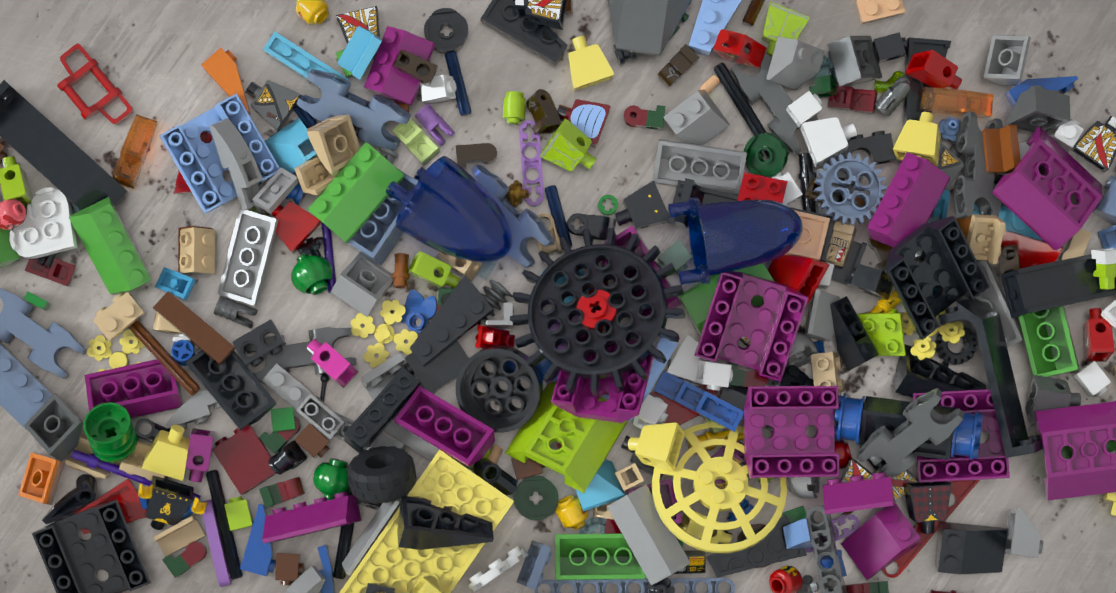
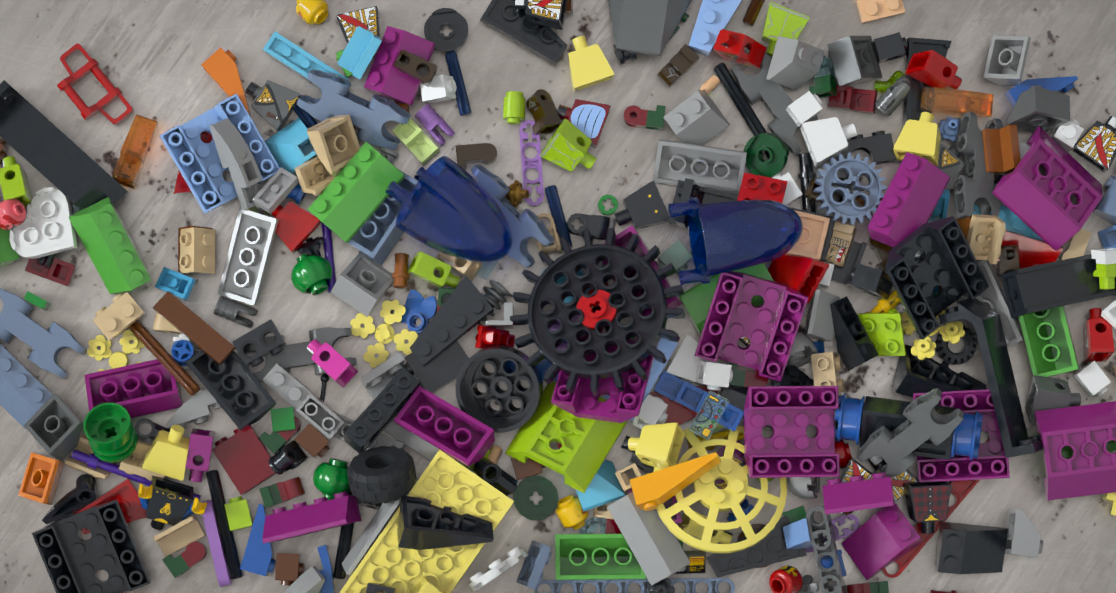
none -> light orange slope [630,452,721,511]
none -> clear light blue tile [688,390,730,441]

